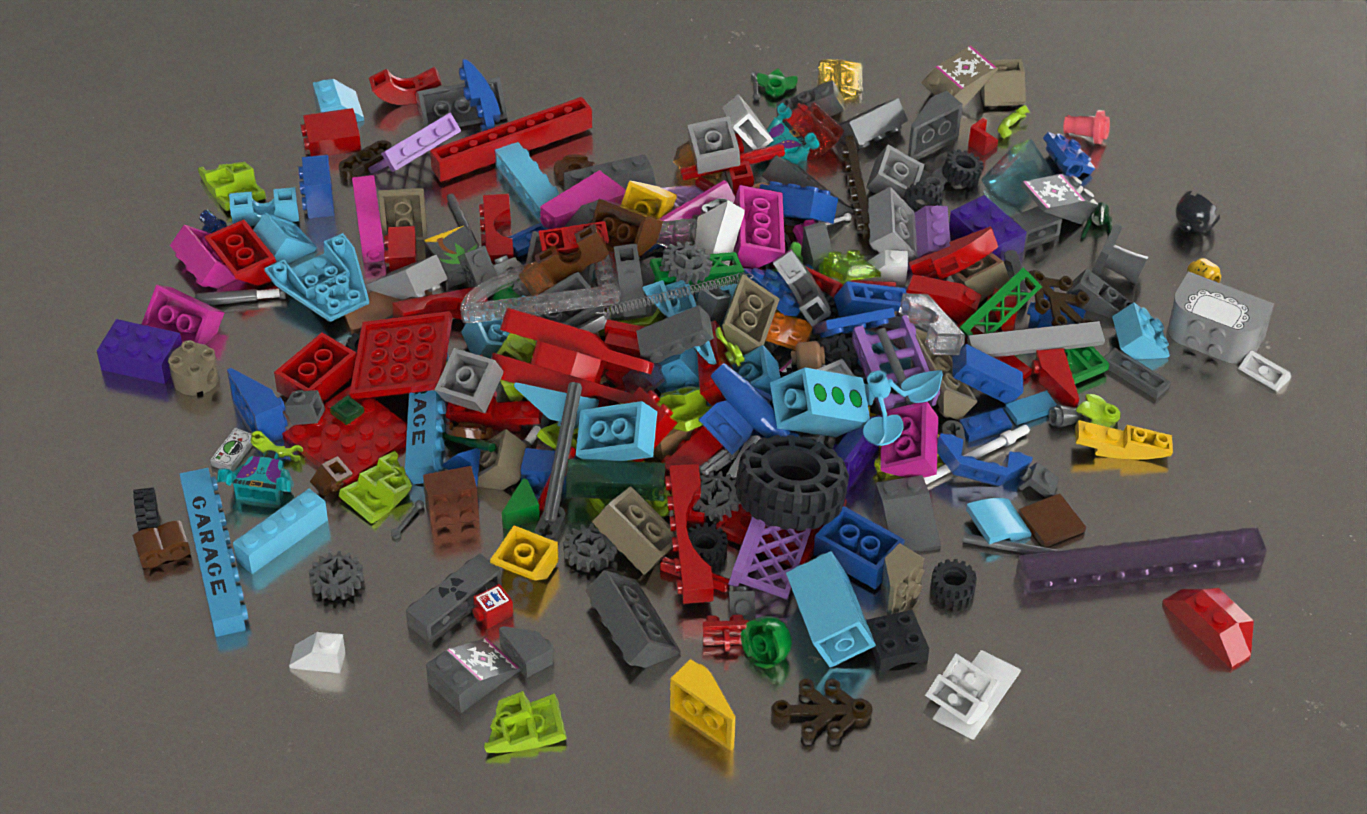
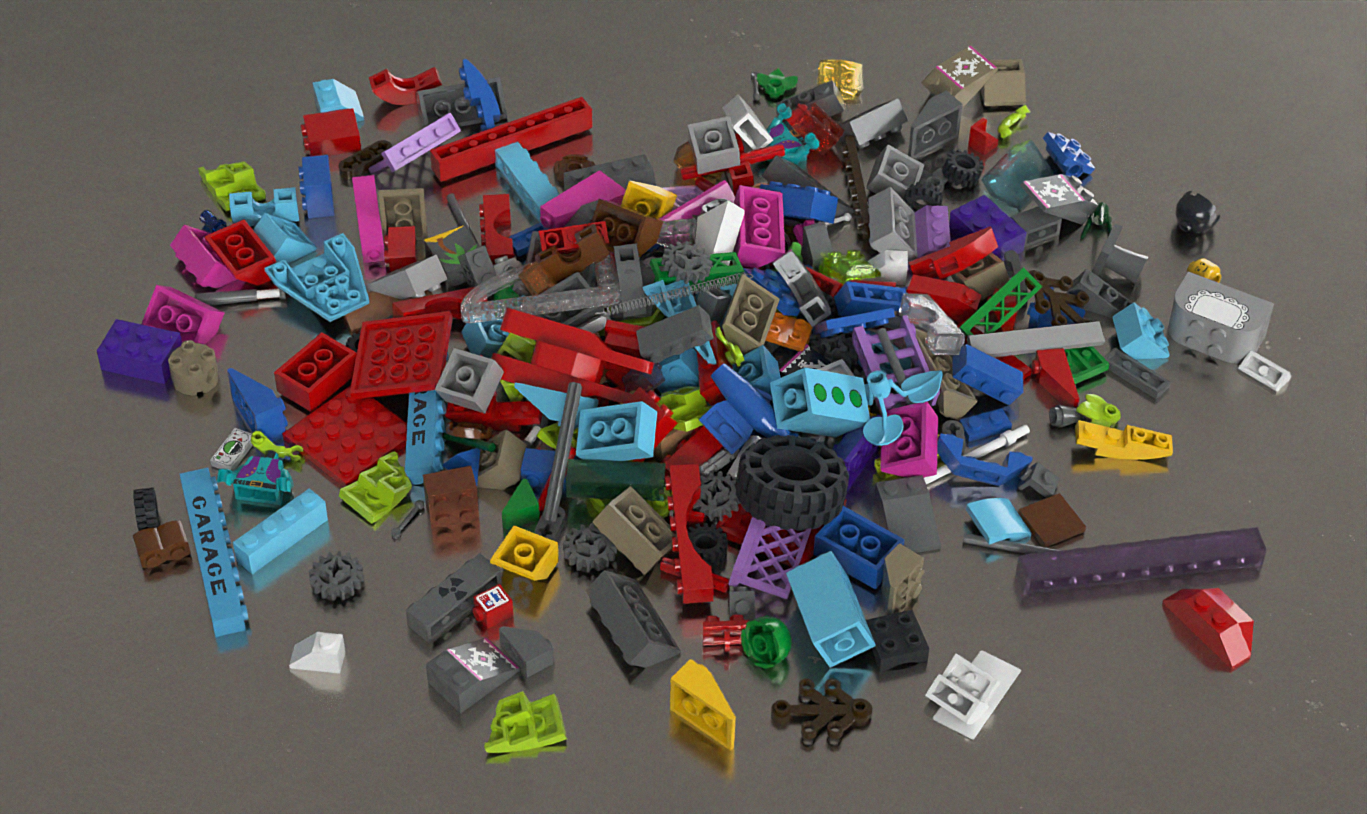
dark grey brick [285,390,325,425] -> none
reddish brown brick [310,456,353,495] -> none
dark green tile [330,395,364,425] -> none
medium nougat head [791,341,825,370] -> none
black tyre [931,559,977,606] -> none
dark azure tile [1005,391,1057,425] -> none
coral piece [1063,110,1110,144] -> none

